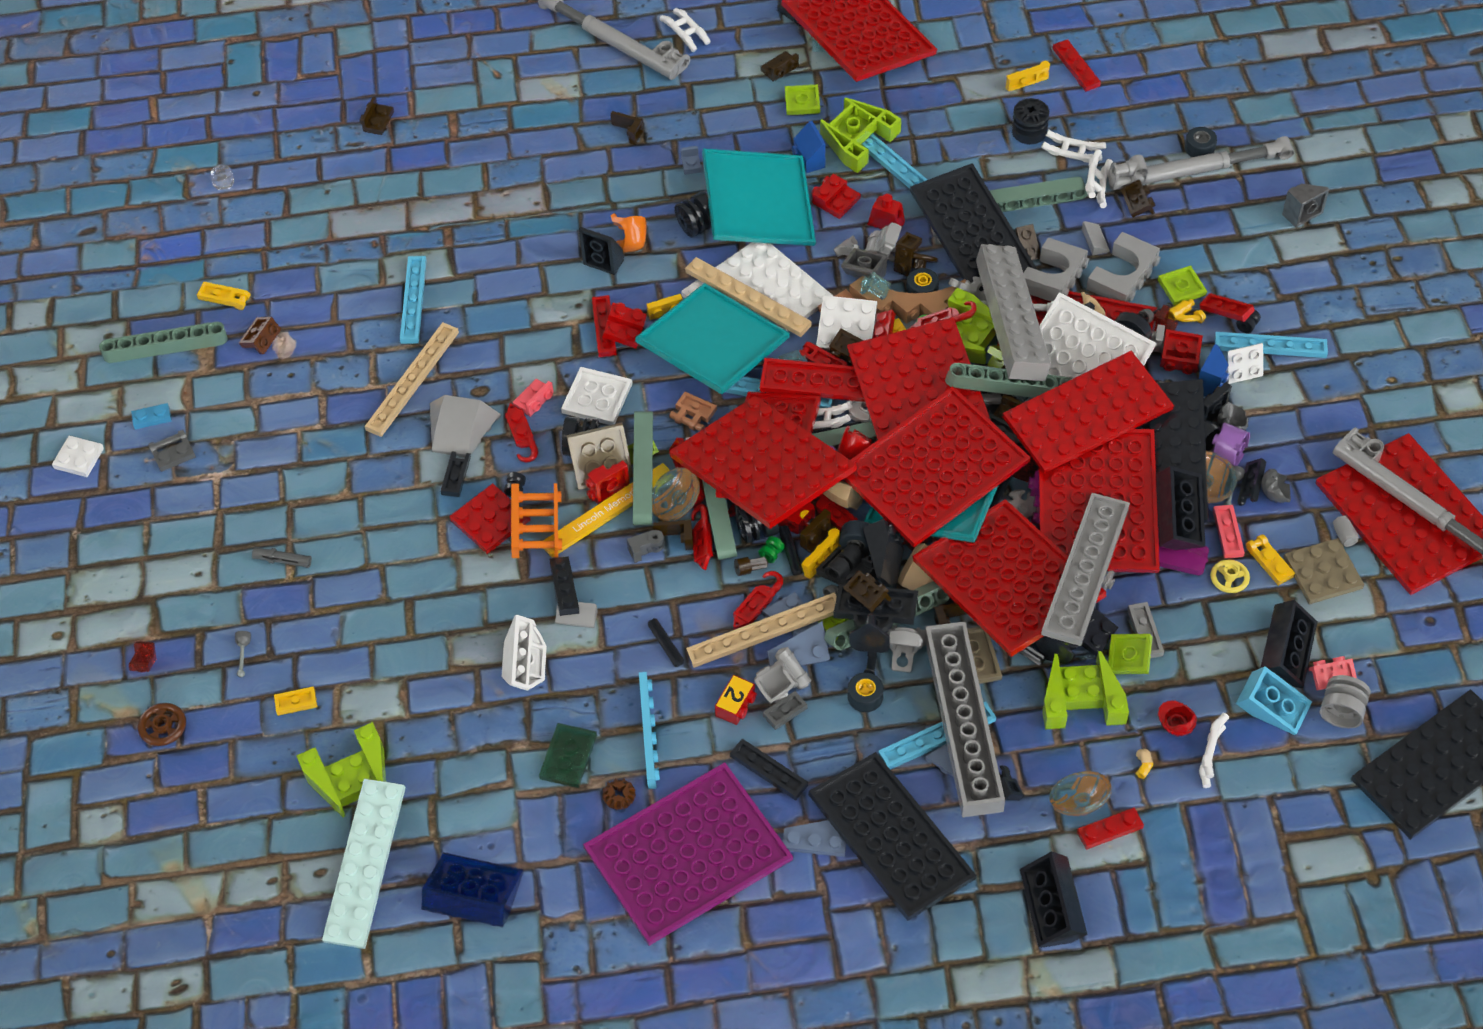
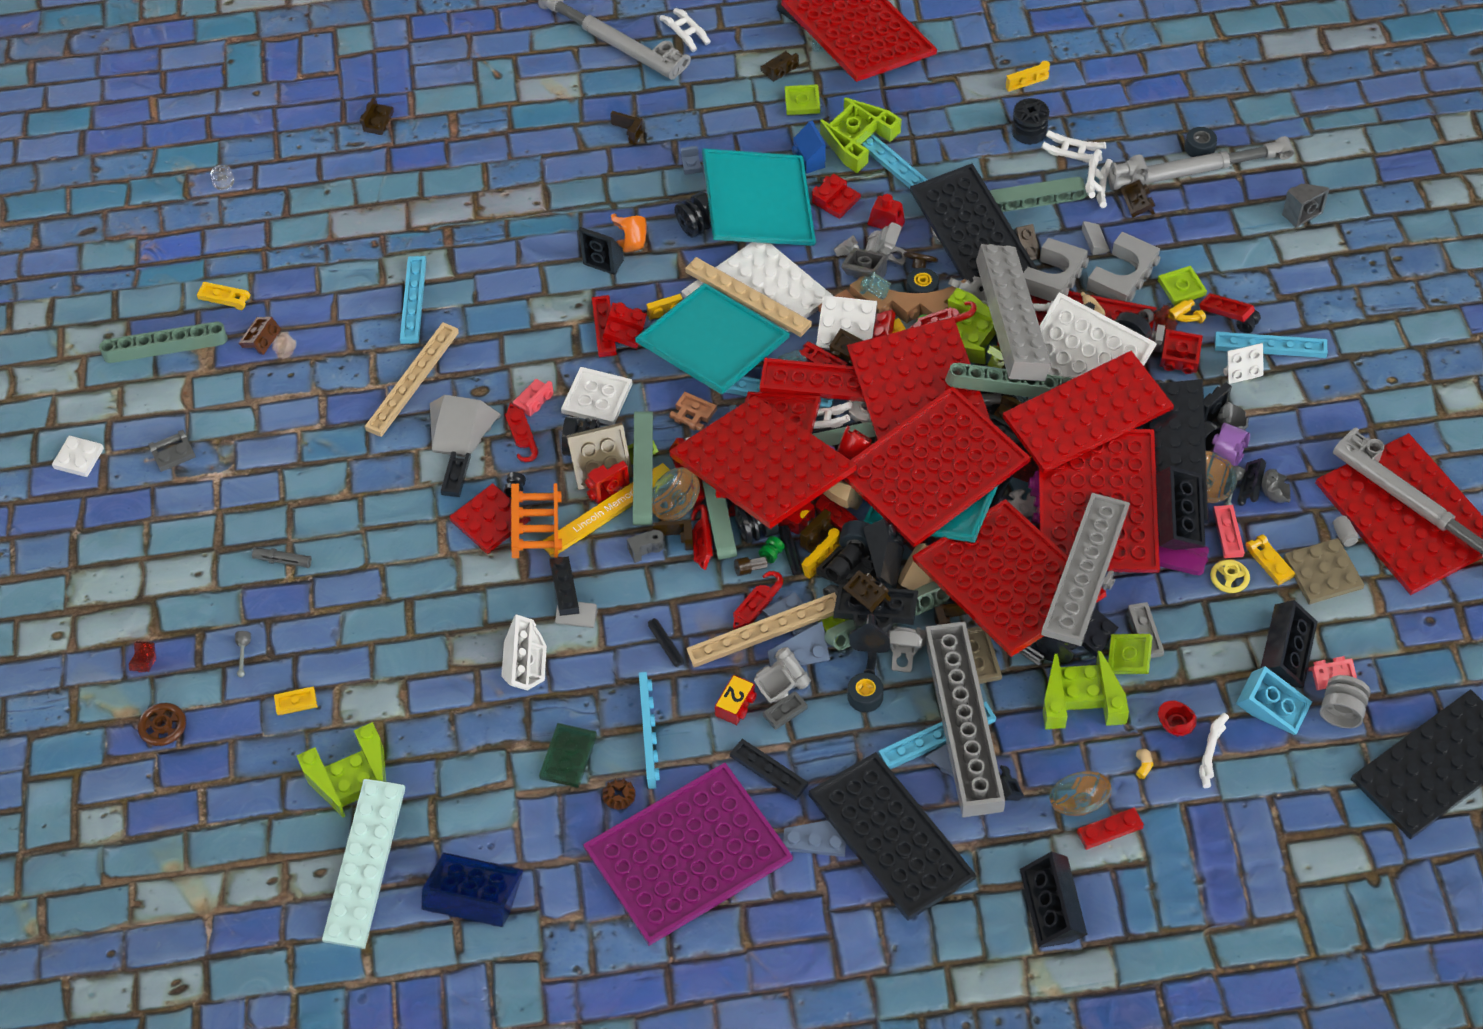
dark azure plate [131,403,172,430] -> none
dark brown bracket [894,232,922,277] -> none
red plate [1053,39,1101,92] -> none
blue slope [1199,344,1230,396] -> none

